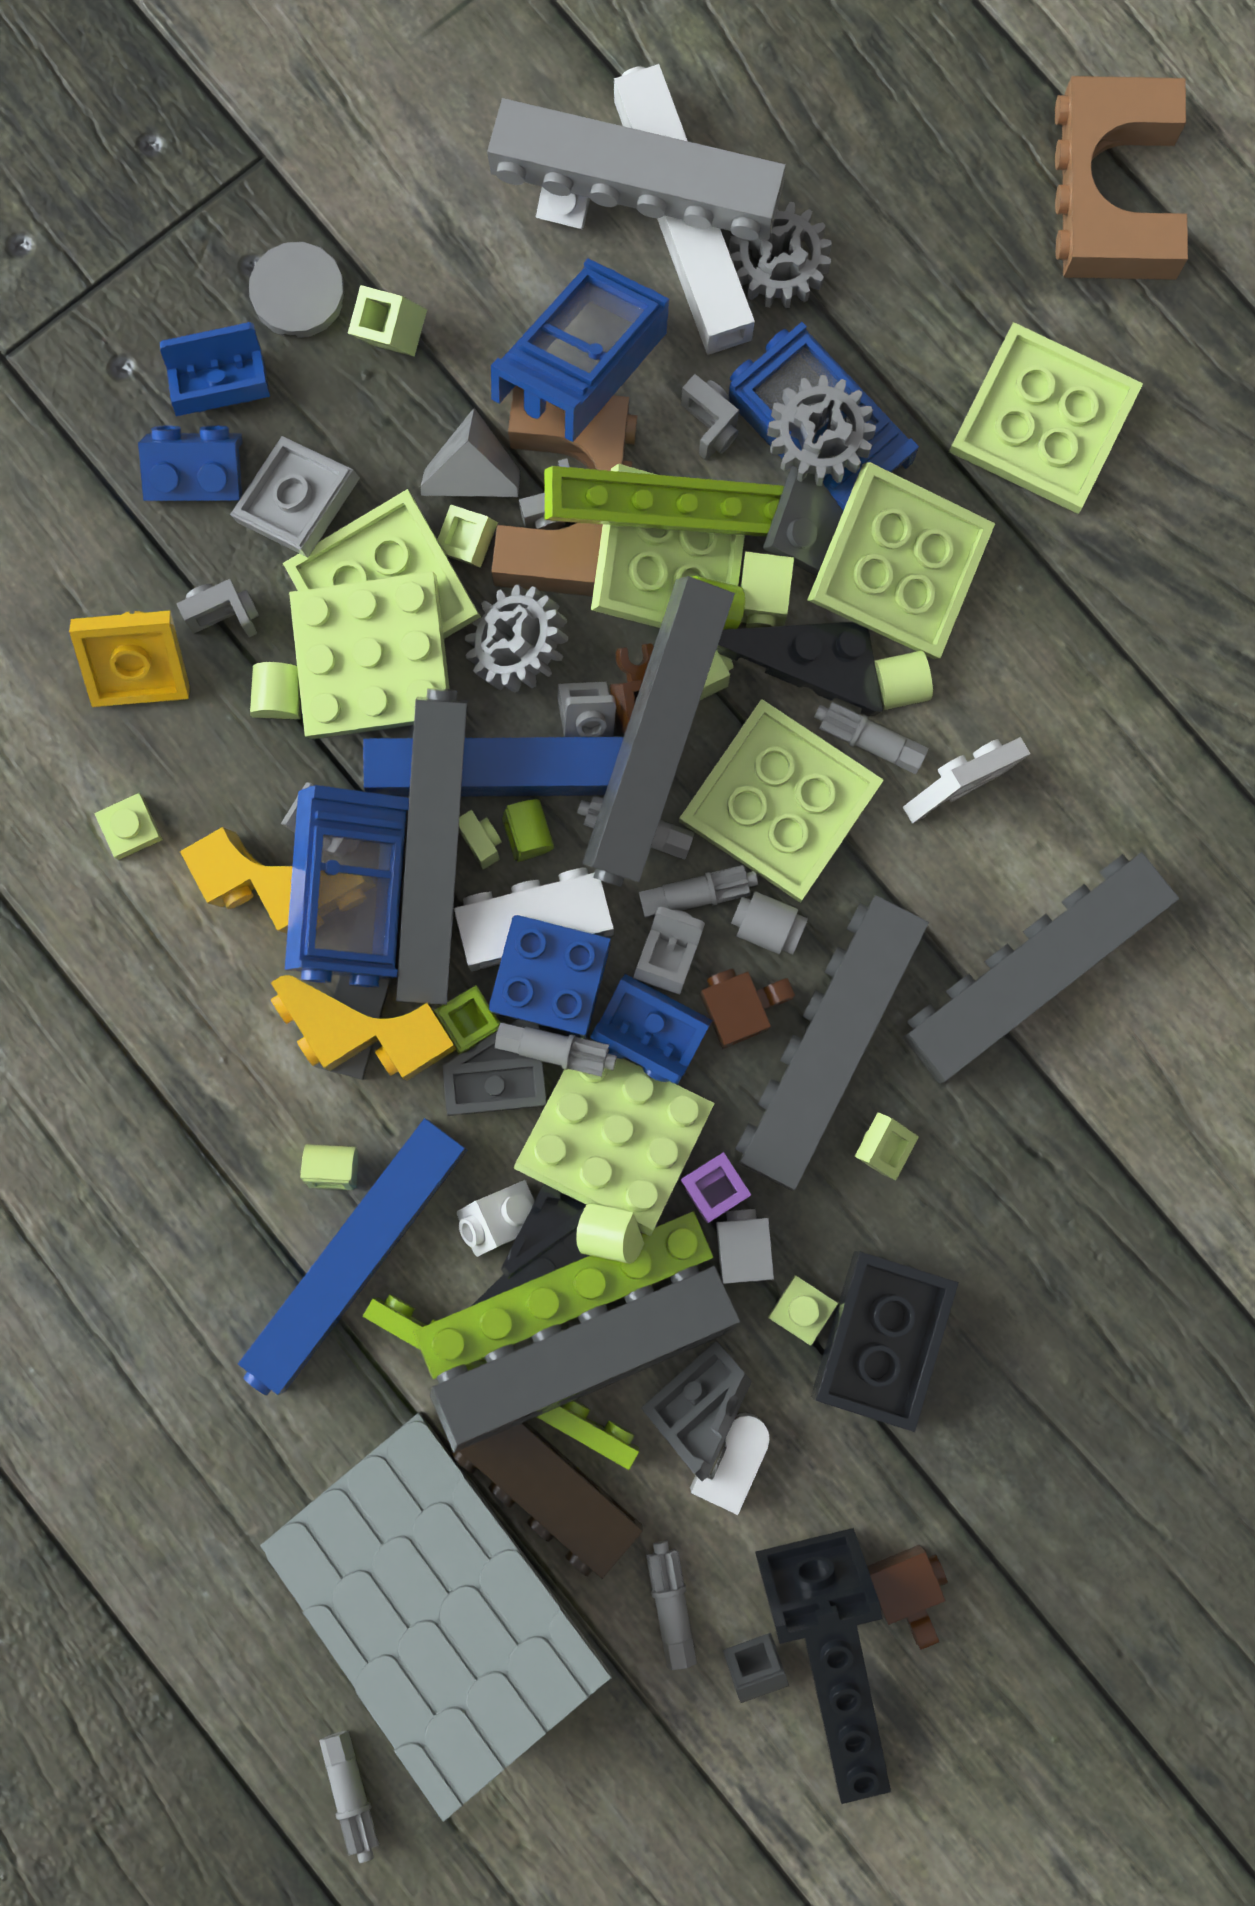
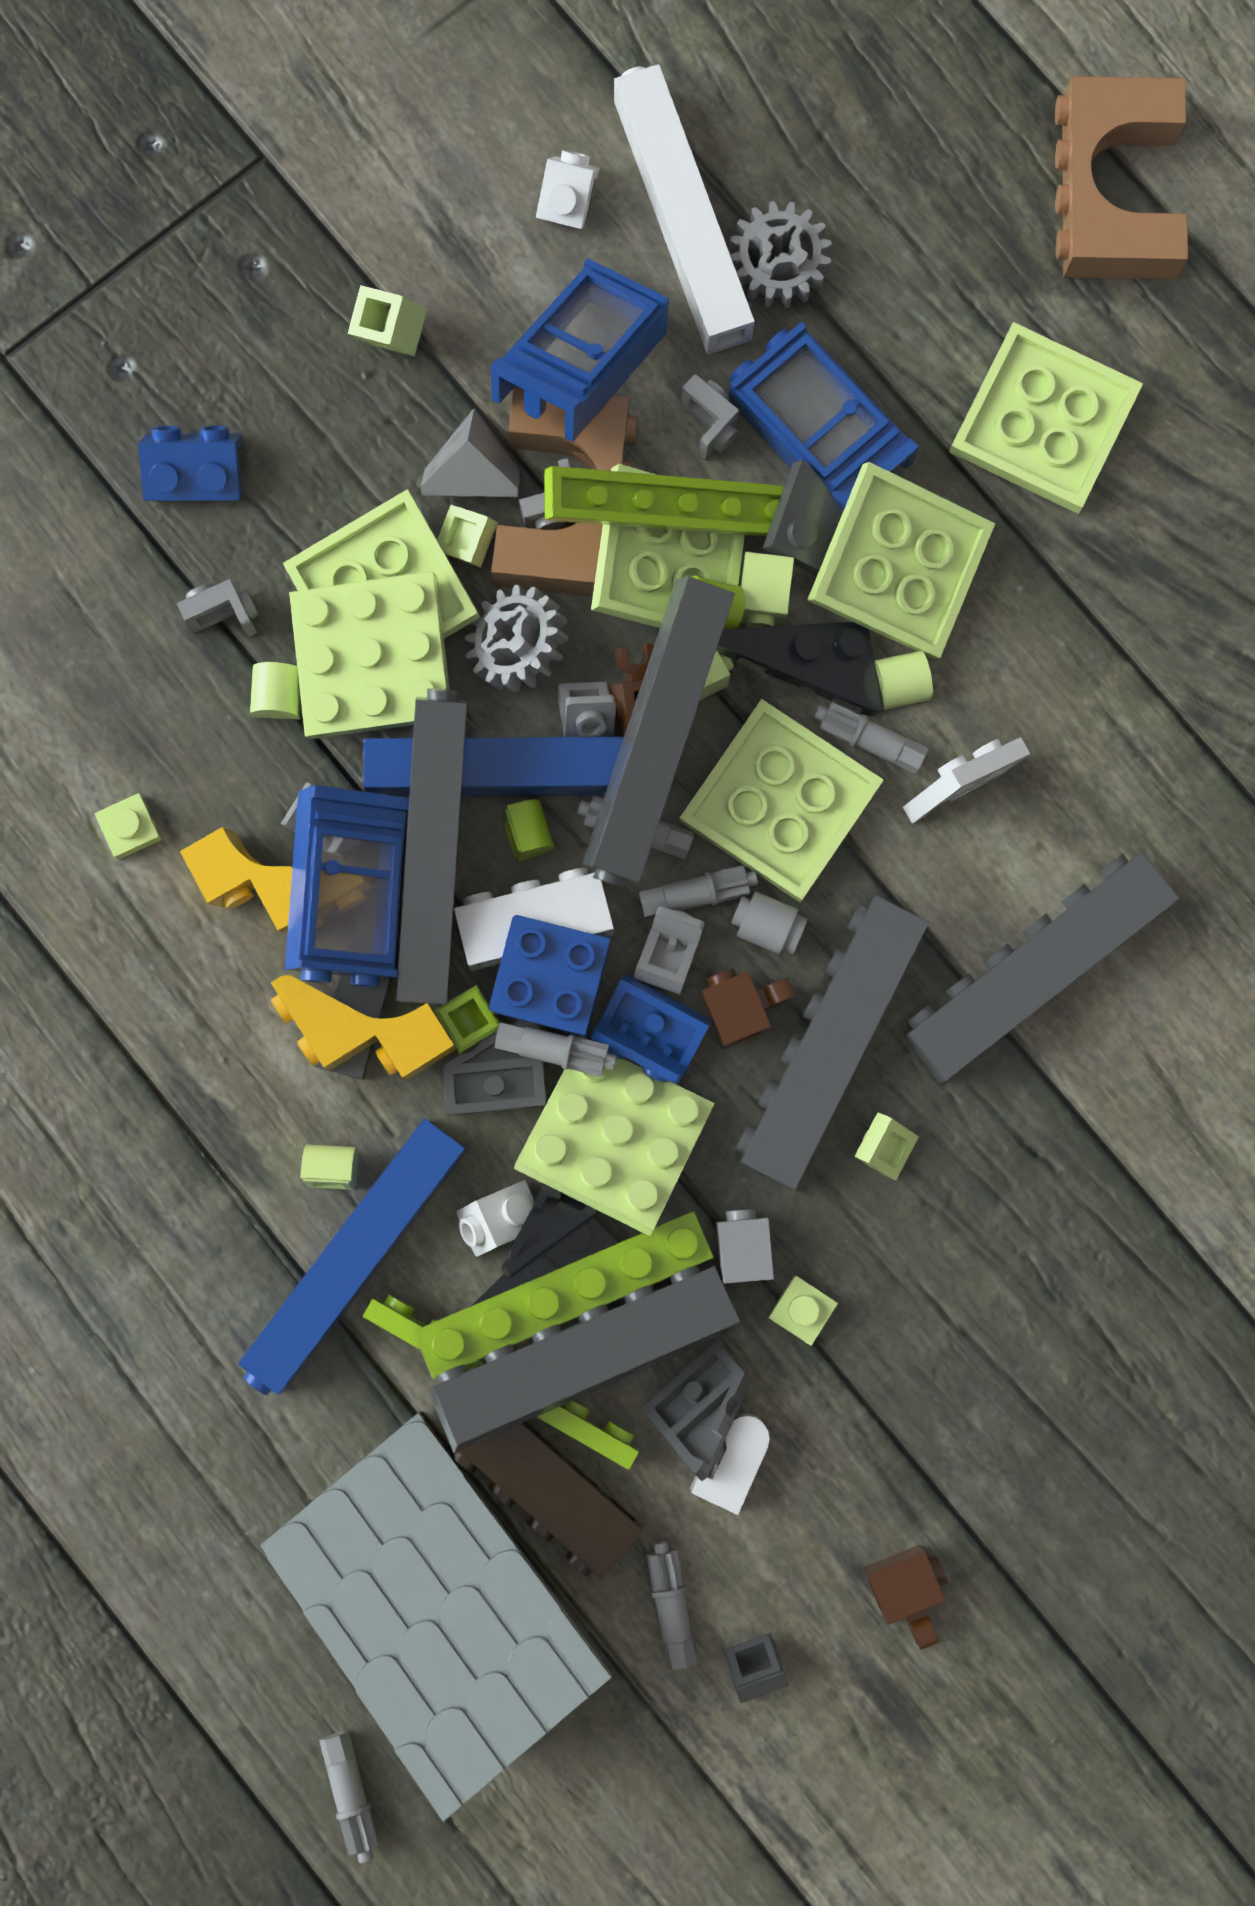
yellow tile [69,610,190,707] -> none
blue bracket [160,322,270,416] -> none
light grey tile [230,436,360,558] -> none
light grey tile [249,242,345,338] -> none
yellowish green plate [459,810,502,869] -> none
light grey brick [487,98,786,240] -> none
yellowish green brick [577,1203,644,1264] -> none
medium lavender brick [681,1152,751,1223] -> none
black bracket [755,1528,891,1804] -> none
light grey gear [767,375,876,486] -> none
black brick [811,1251,959,1432] -> none

